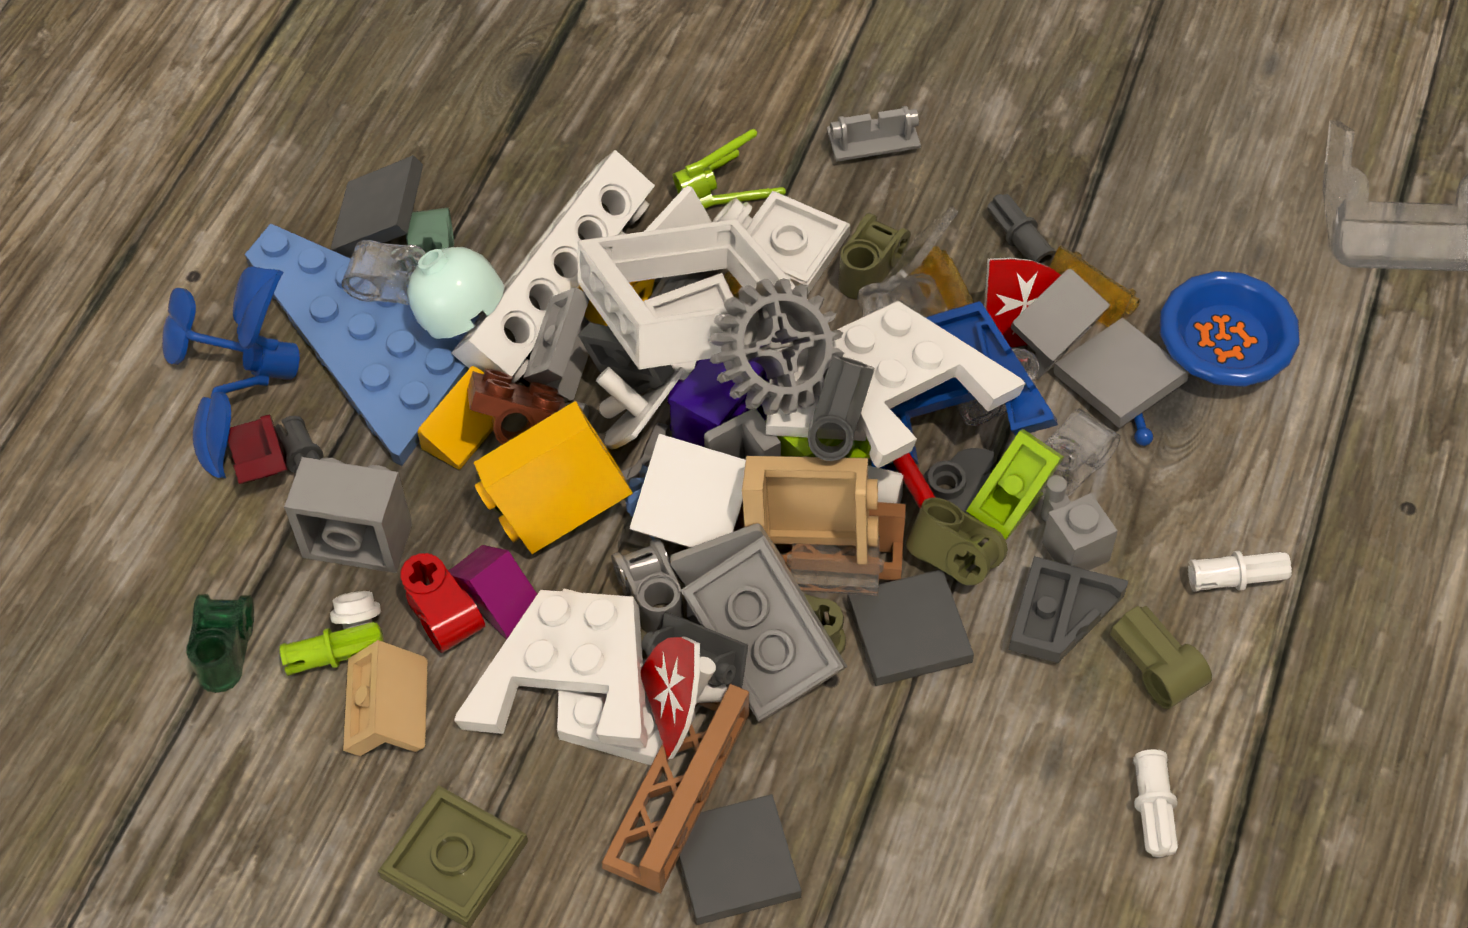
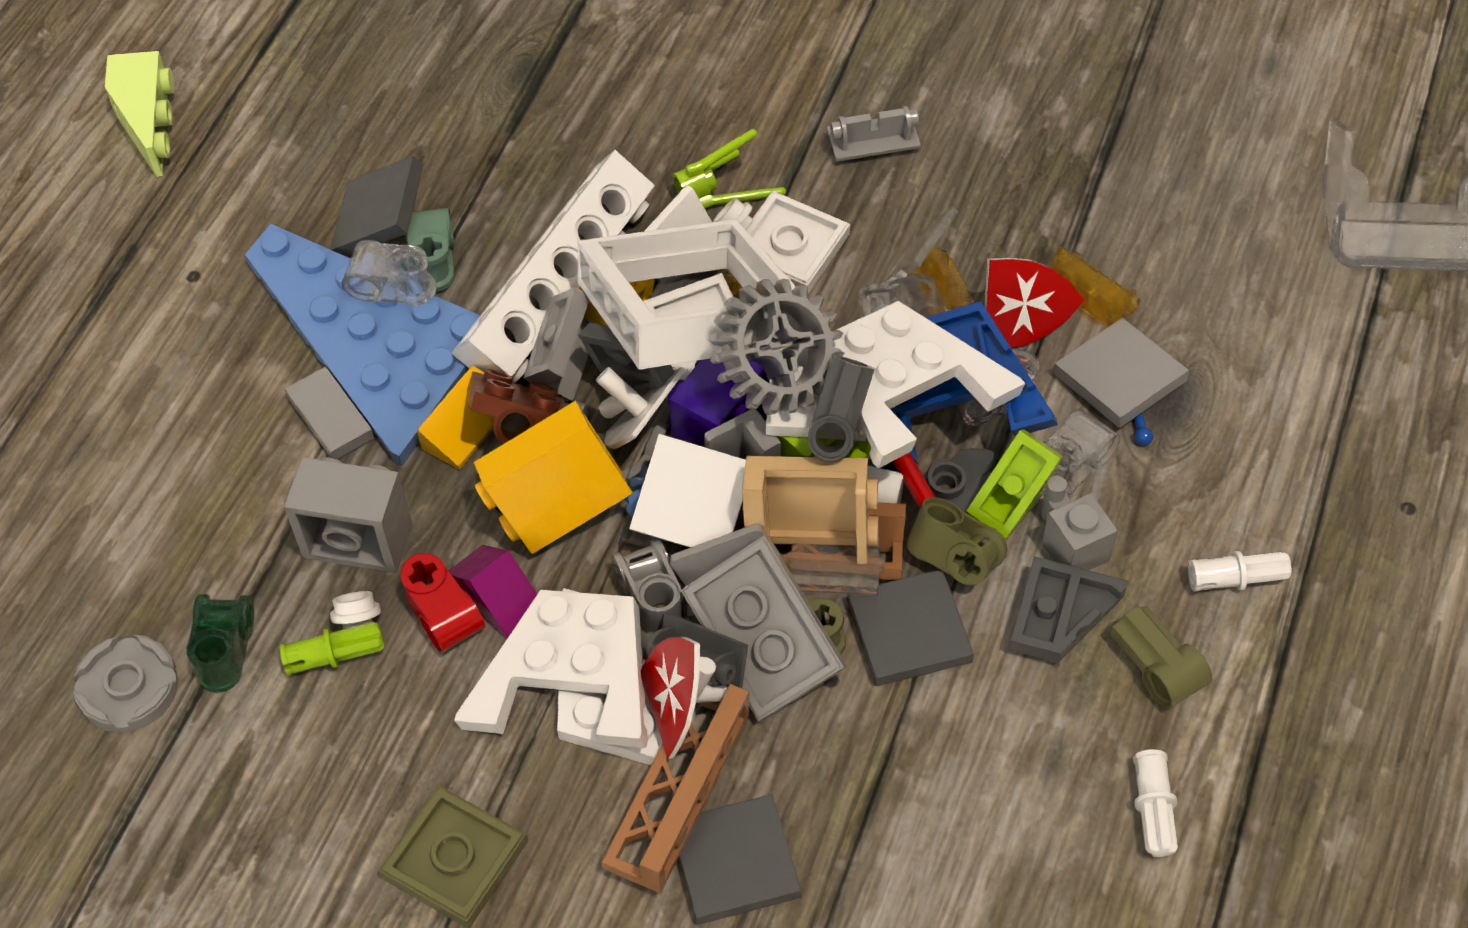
blue plant [162,266,300,478] -> none
dark red panel [228,414,288,484] -> none
dark grey axle [275,416,324,473] -> none
tan panel [343,640,428,756] -> none
light aqua cylinder [407,247,504,339] -> none
olive piece [838,213,911,300] -> none
dark grey axle [987,194,1057,267] -> none
light grey panel [1011,269,1110,380] -> none
blue piece [1160,271,1300,387] -> none
none -> light grey tile [73,635,179,733]
none -> yellowish green slope [105,51,174,177]
none -> light grey tile [285,366,374,459]

